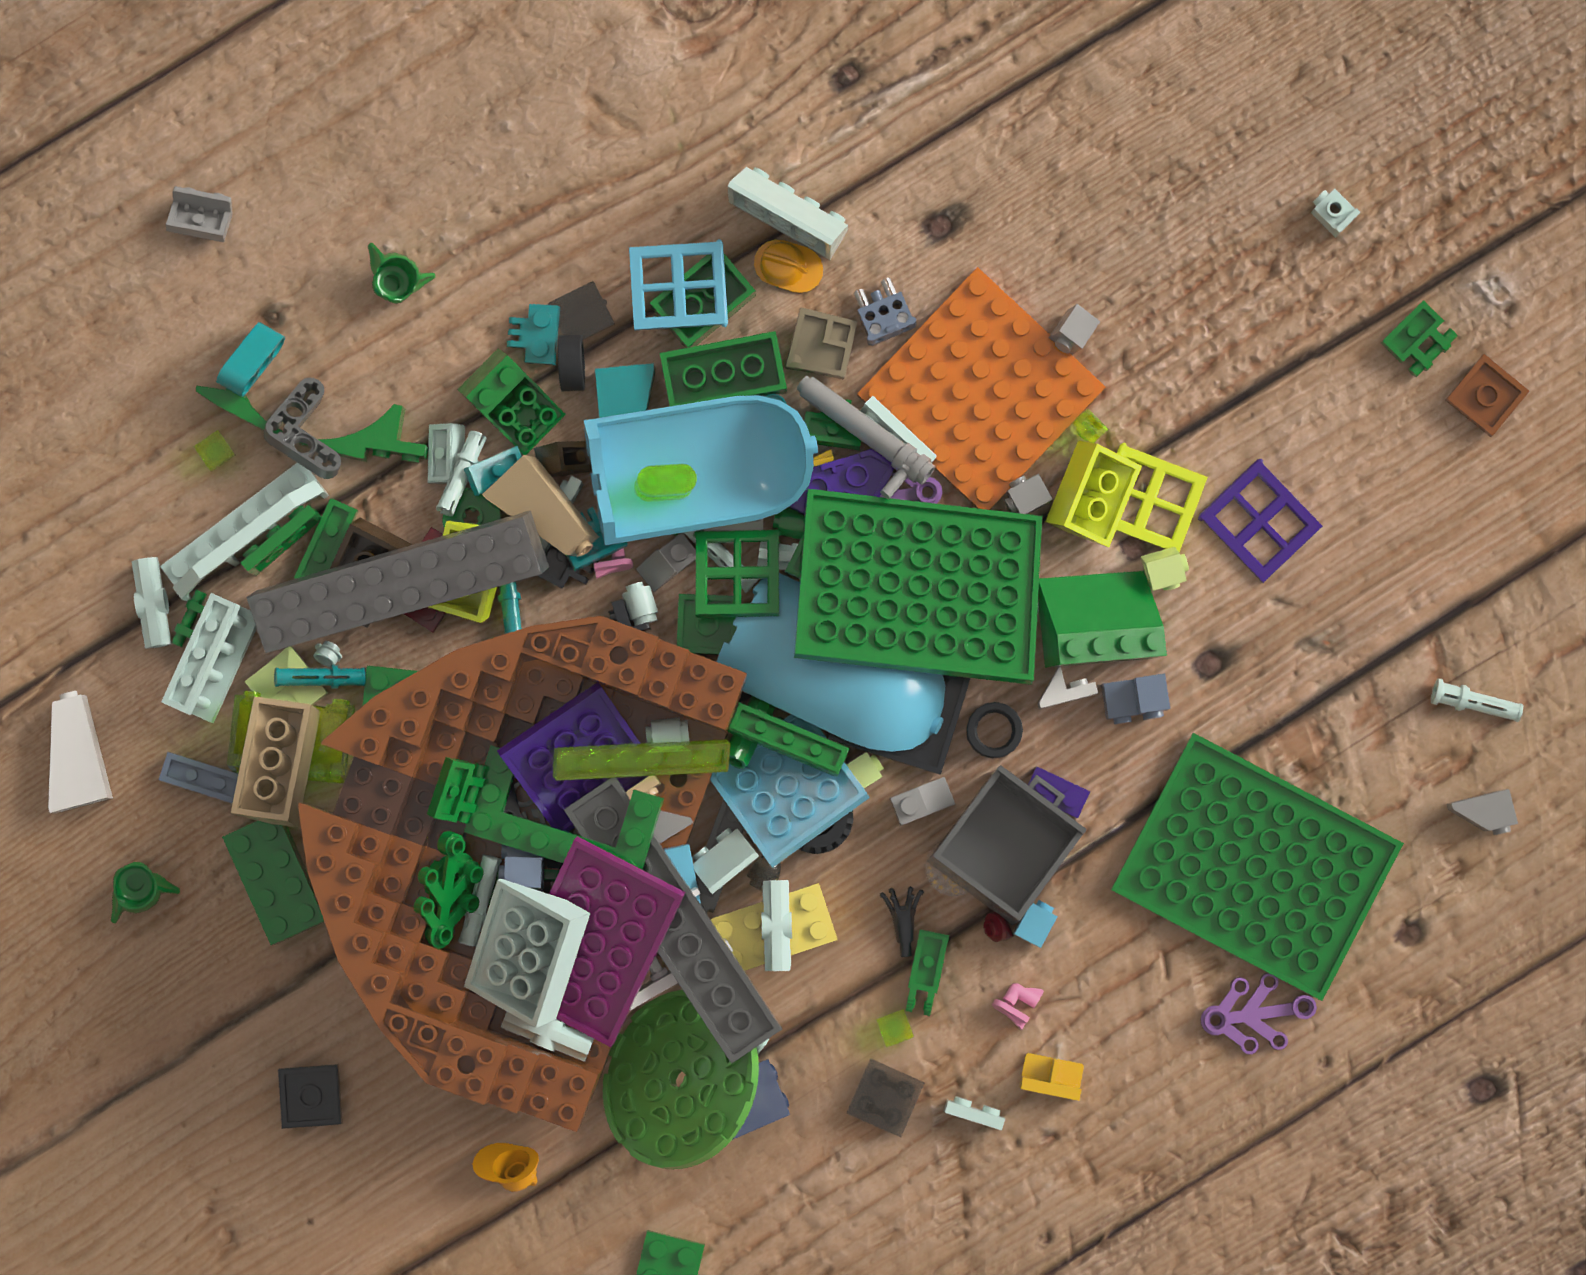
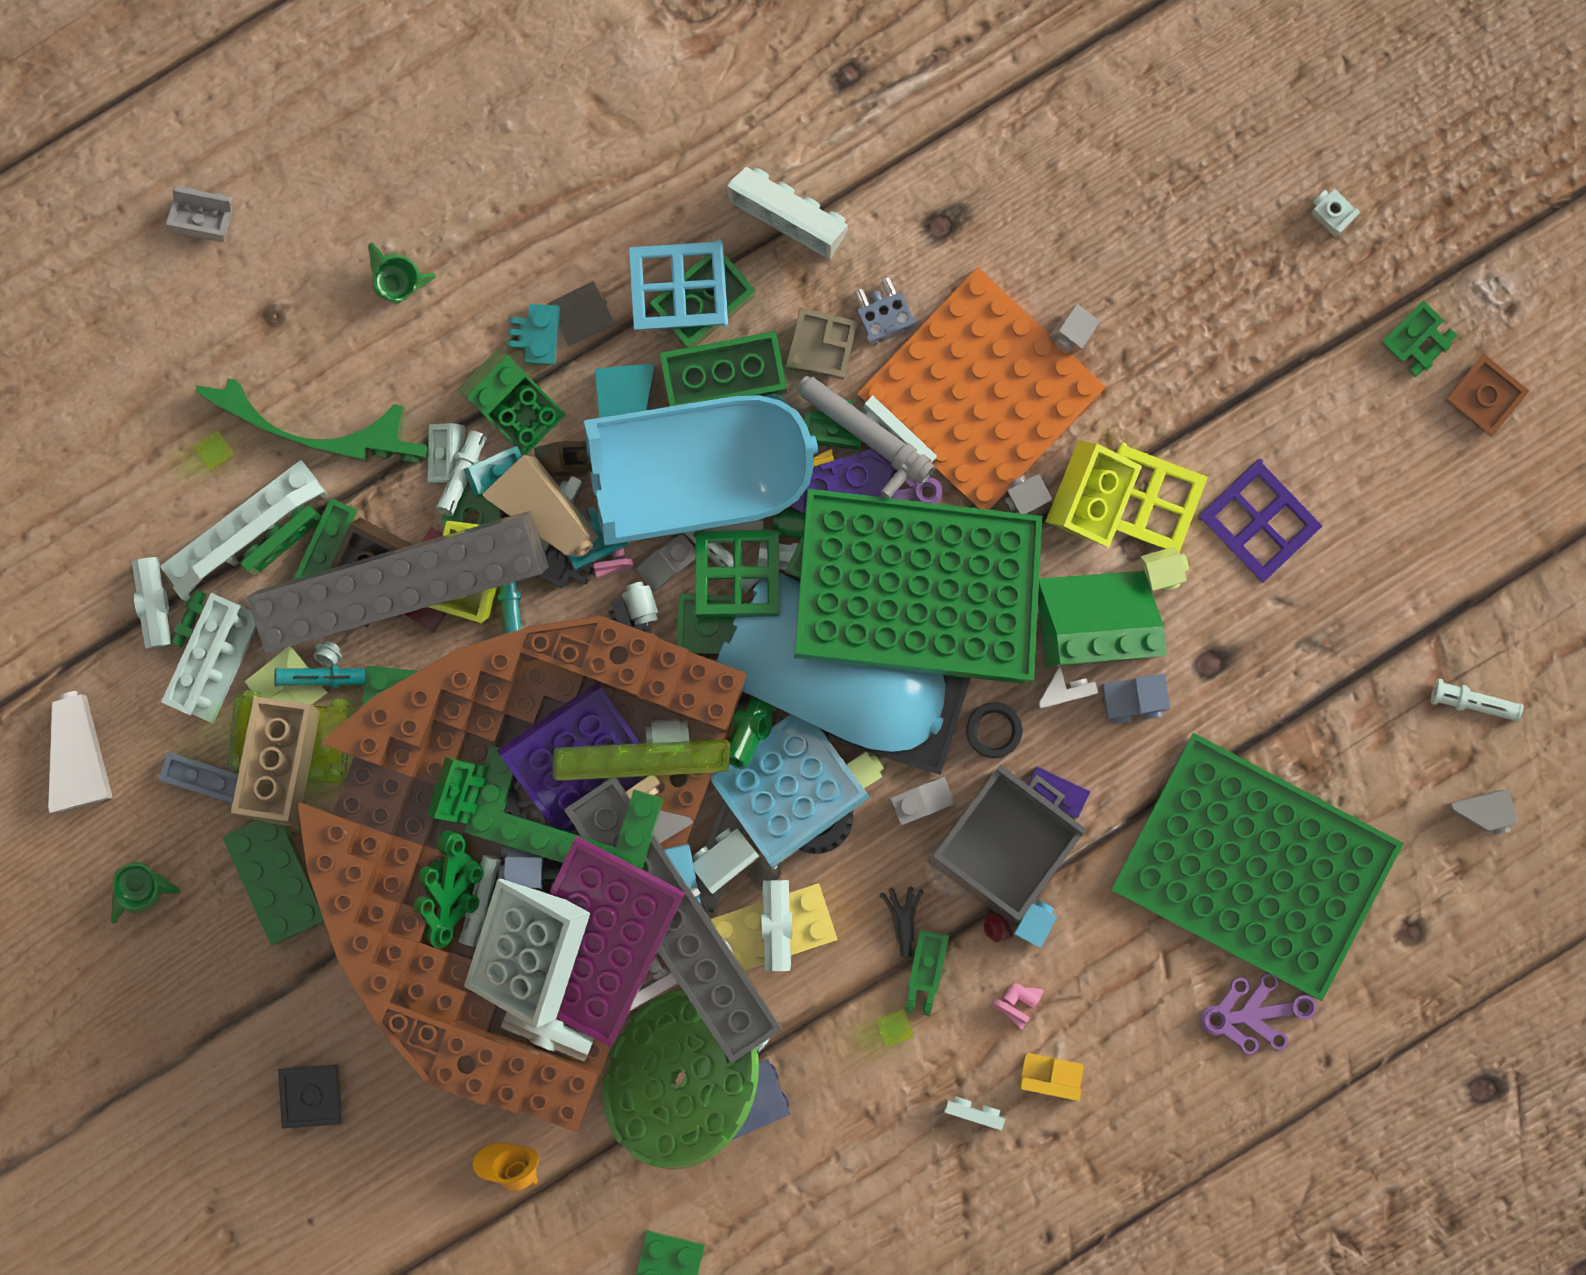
teal beam [216,322,285,397] -> none
dark grey beam [264,378,341,479] -> none
black tyre [558,335,585,392] -> none
clear neon green brick [634,464,697,501] -> none
green tile [727,703,849,777] -> none
light orange piece [754,239,823,293] -> none
clear smoke plate [846,1058,925,1137] -> none
clear neon green plate [1072,409,1109,443] -> none

